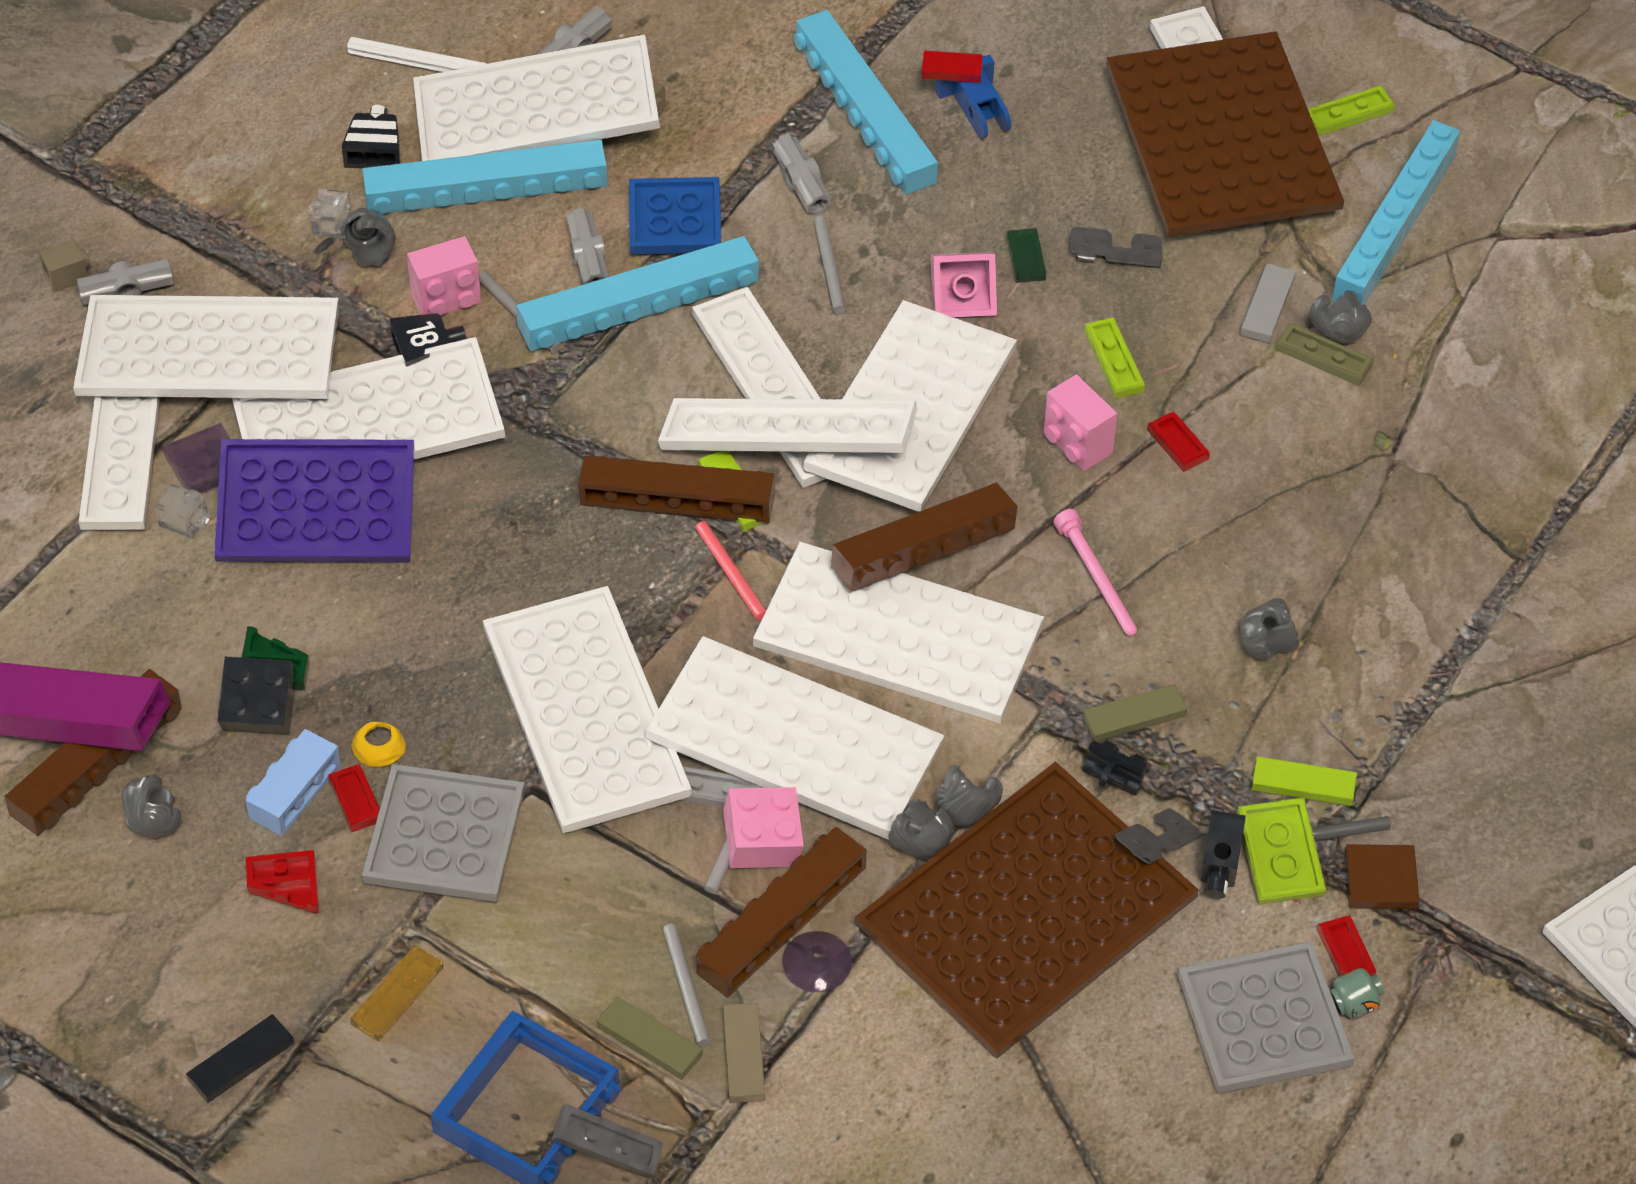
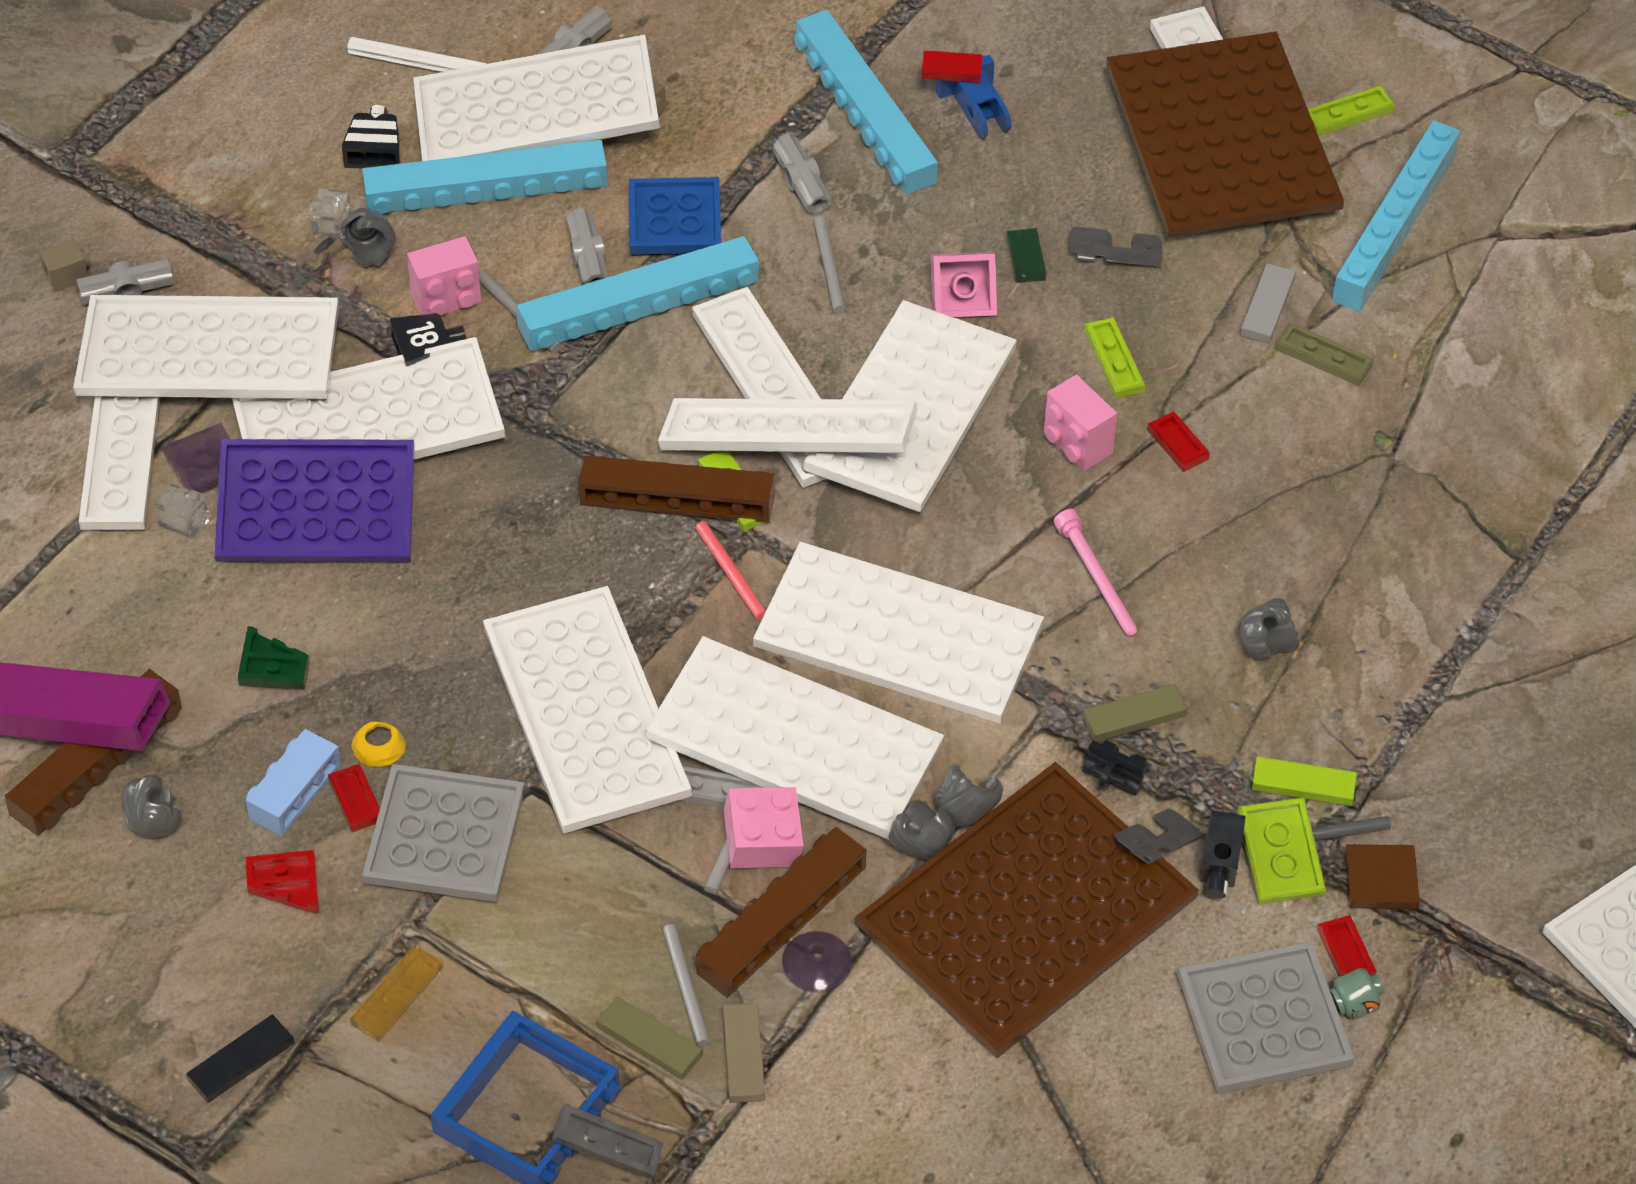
black brick [217,656,297,735] -> none
reddish brown brick [831,482,1018,592] -> none
dark grey hair [1309,290,1372,345] -> none

